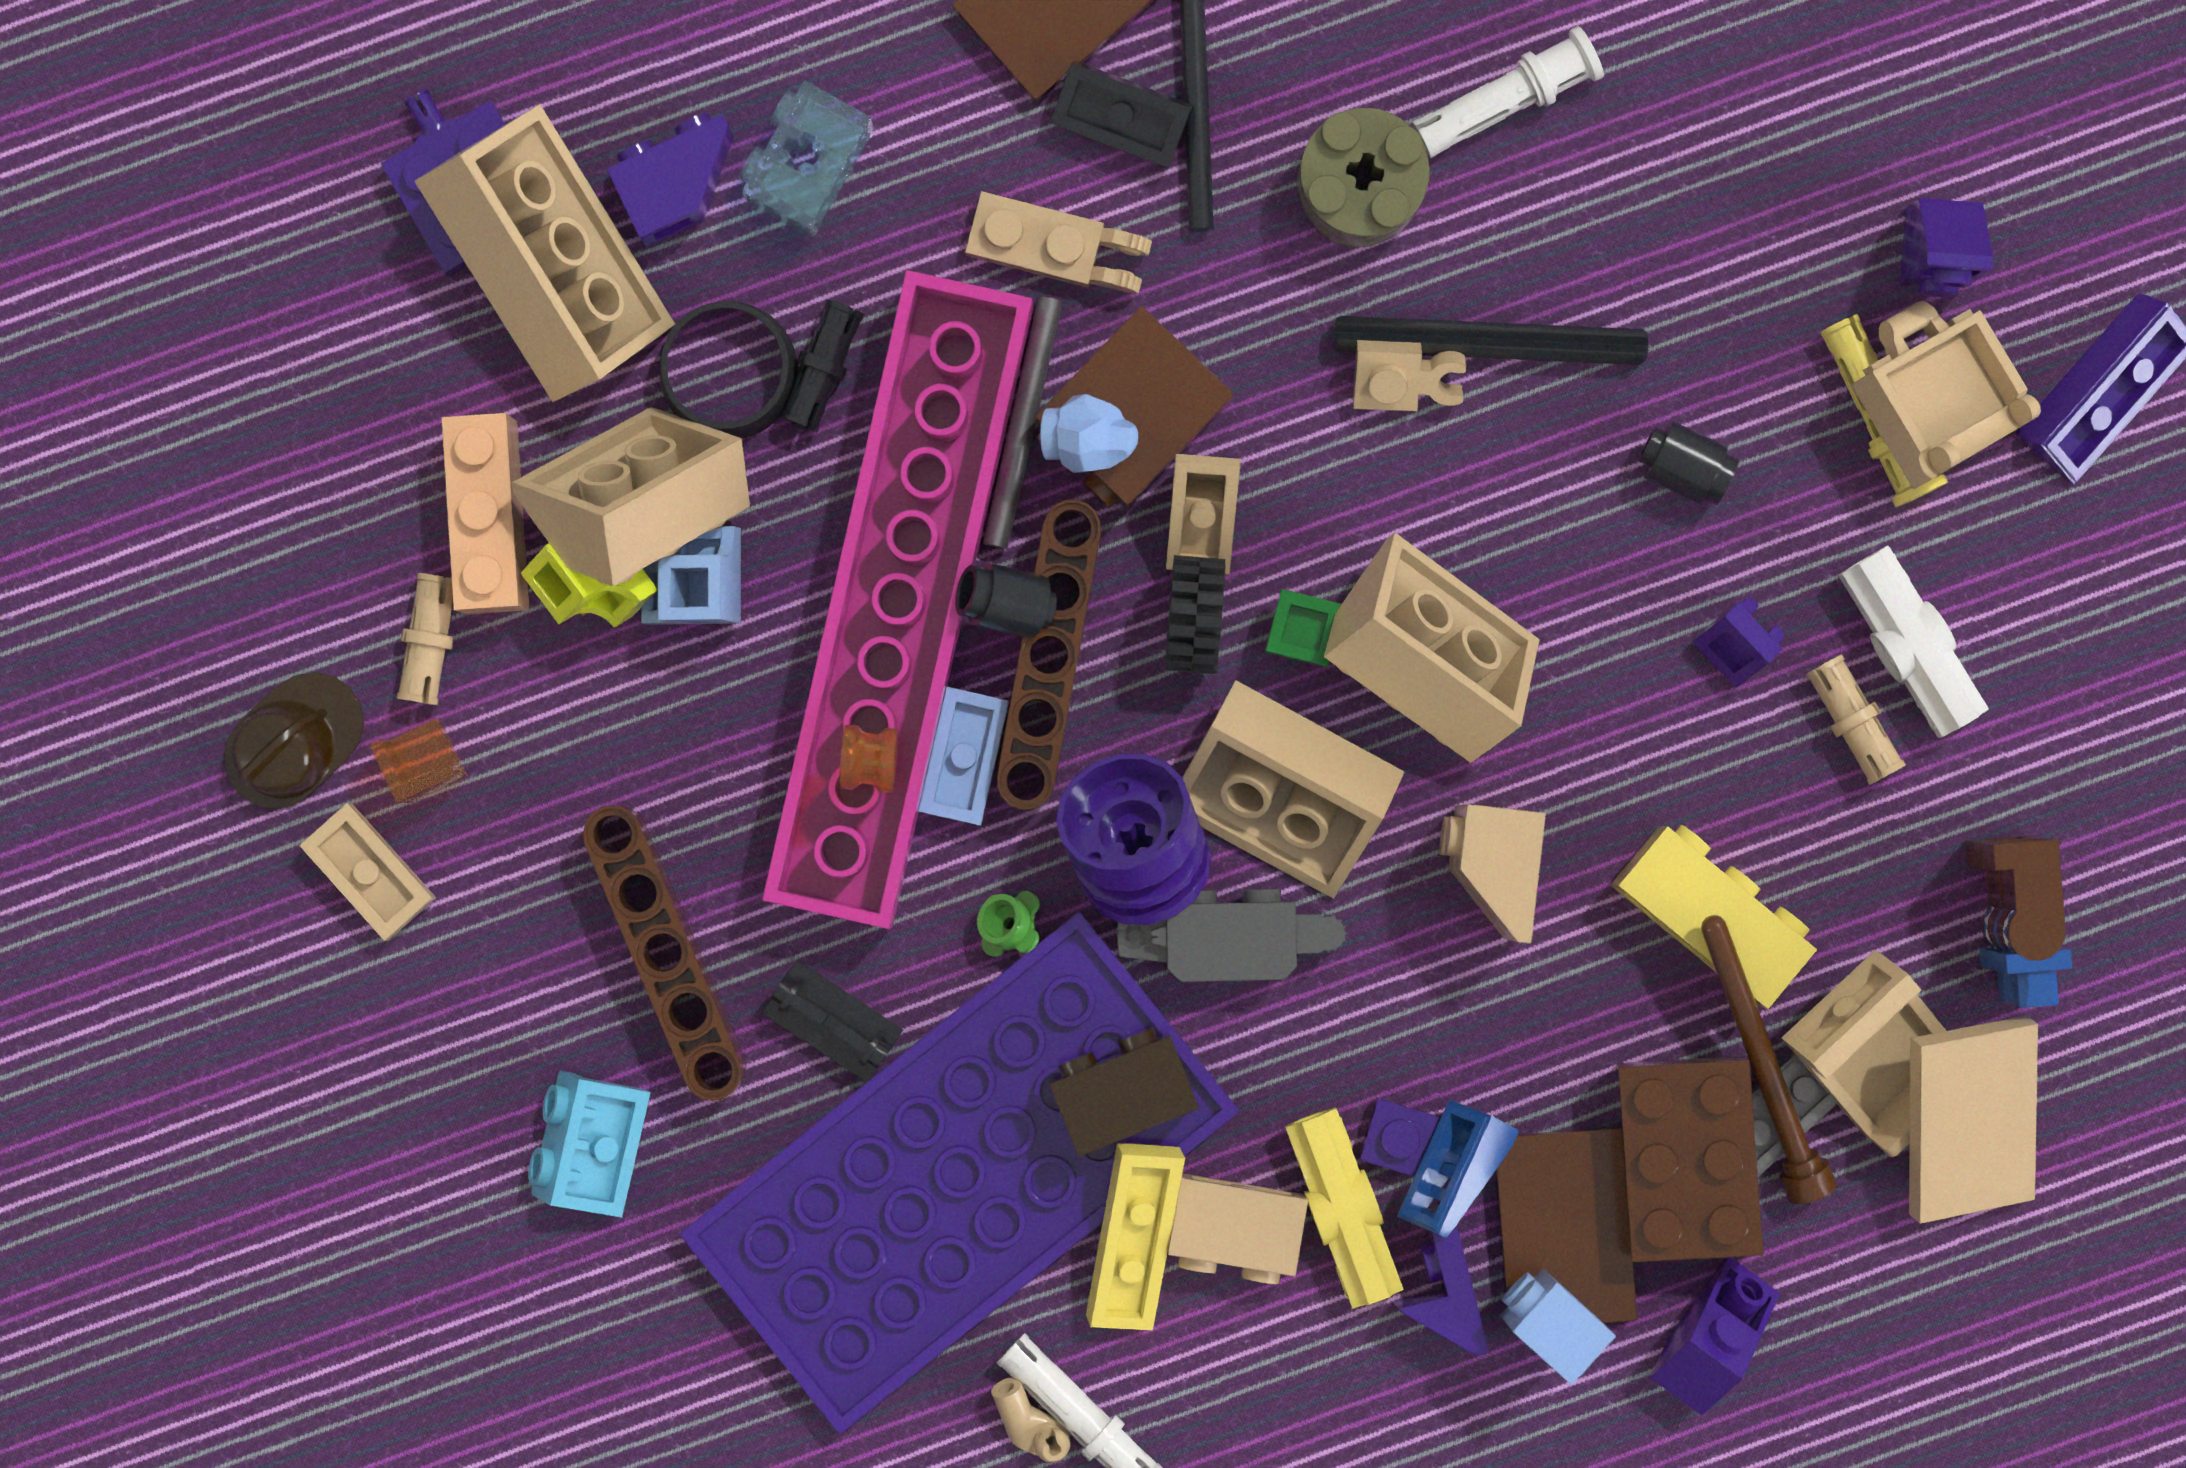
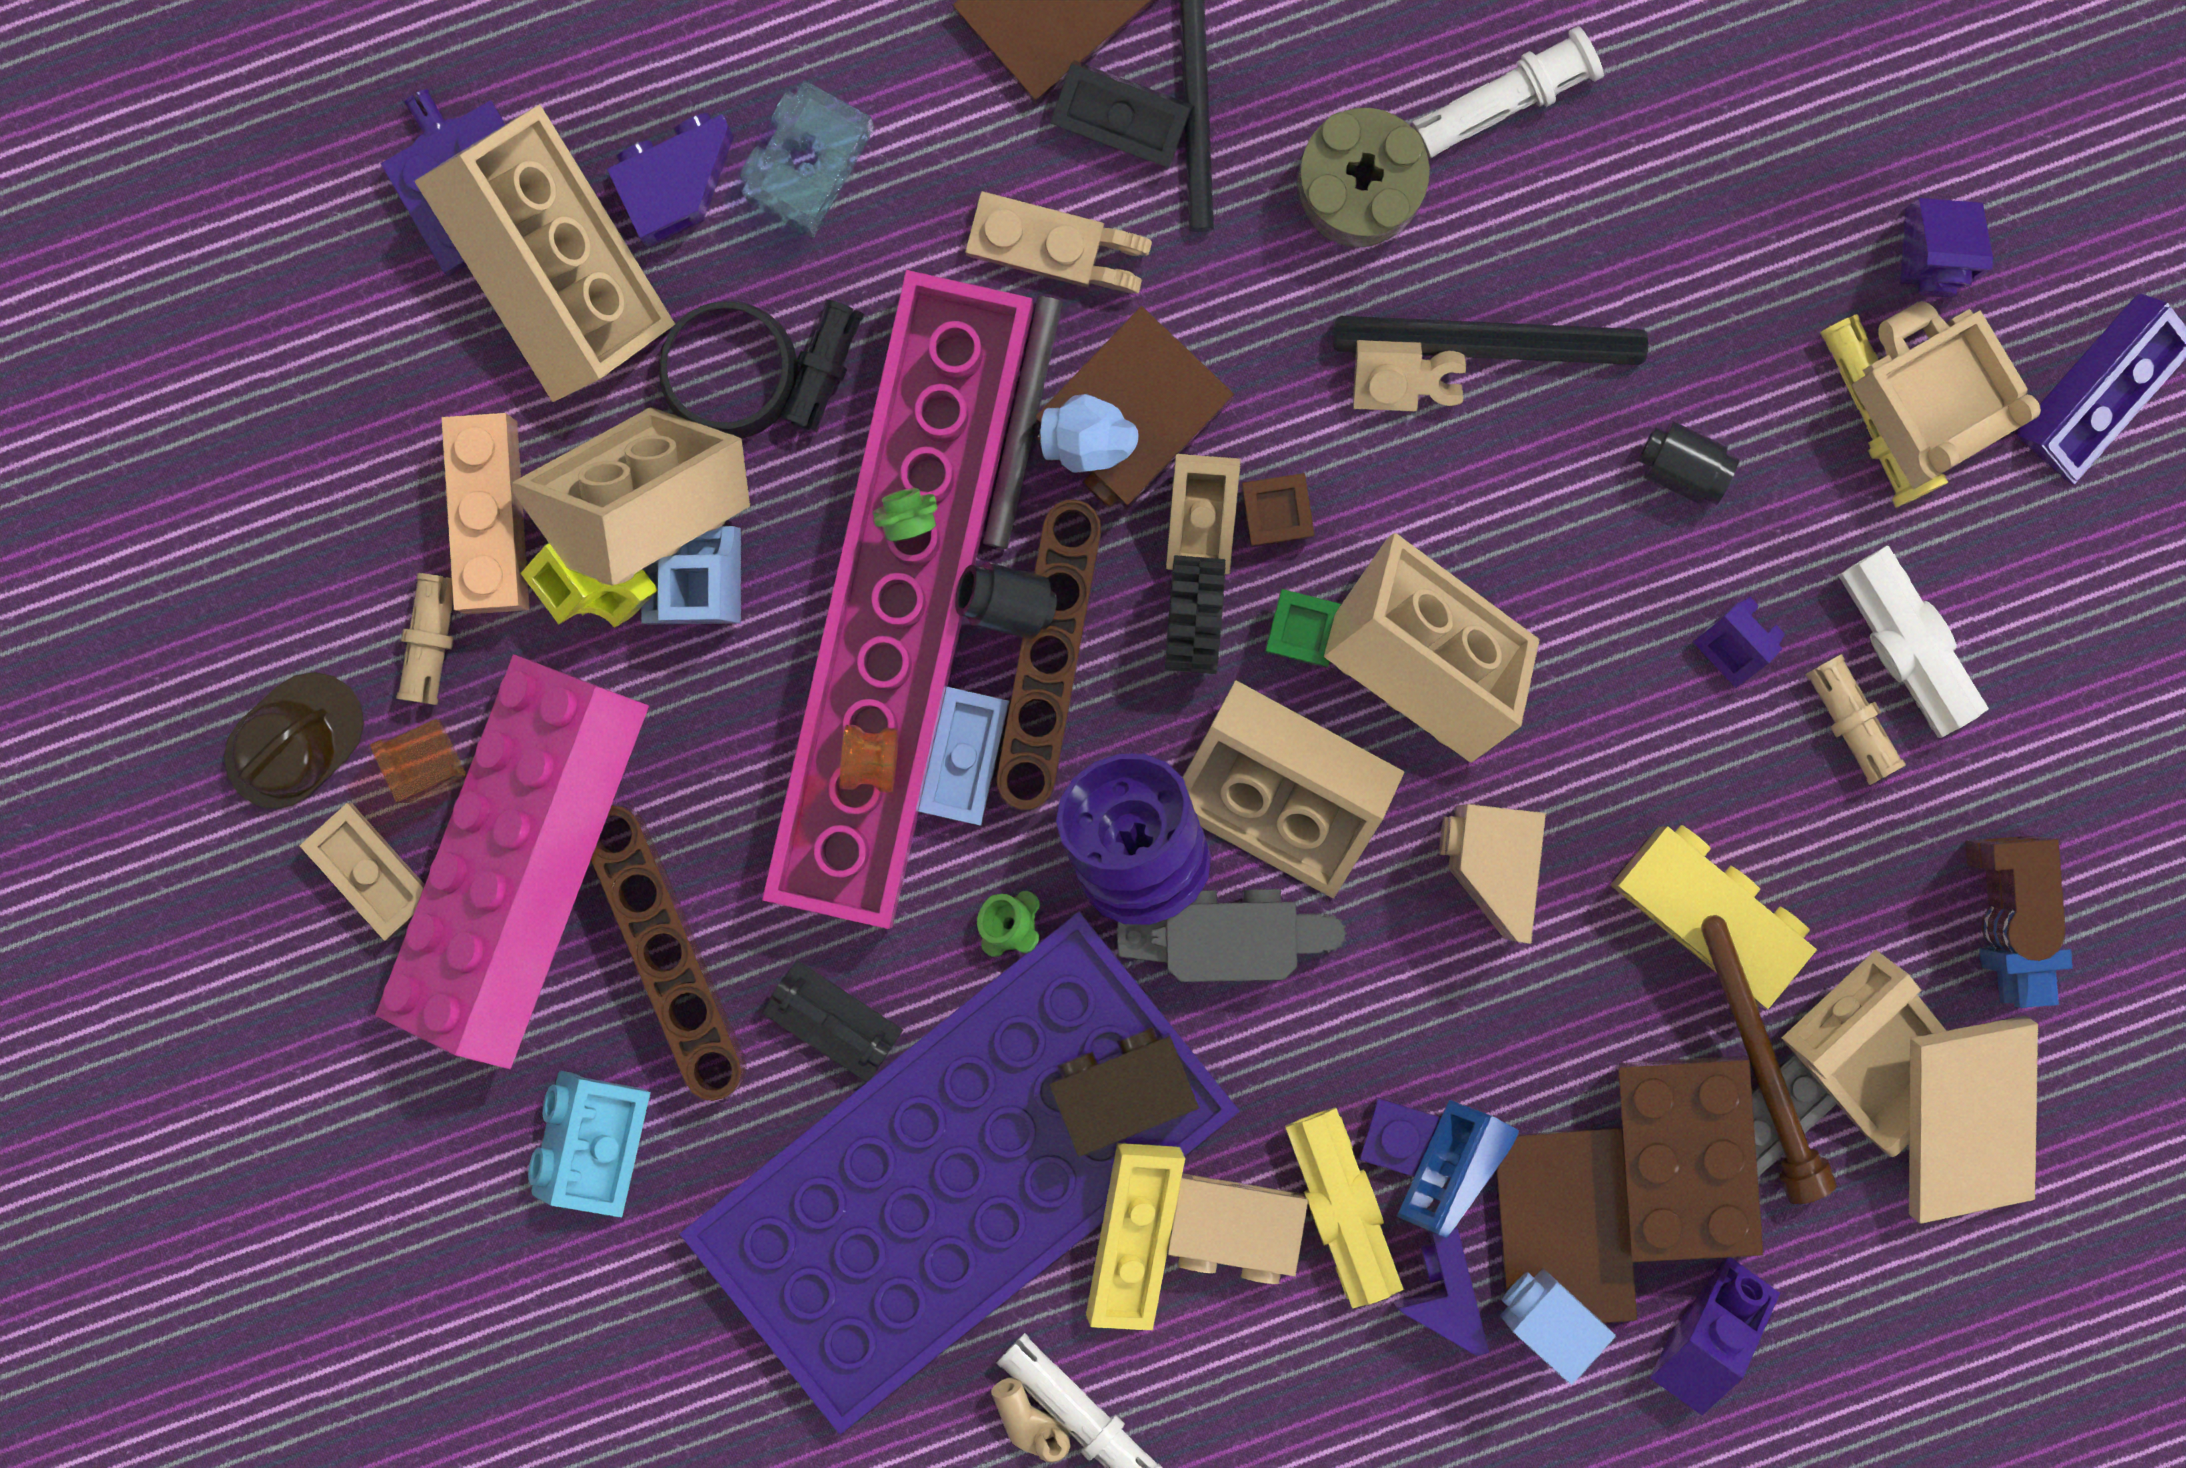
none -> dark pink brick [375,654,649,1069]
none -> bright green plate [872,488,938,541]
none -> reddish brown plate [1241,473,1315,547]

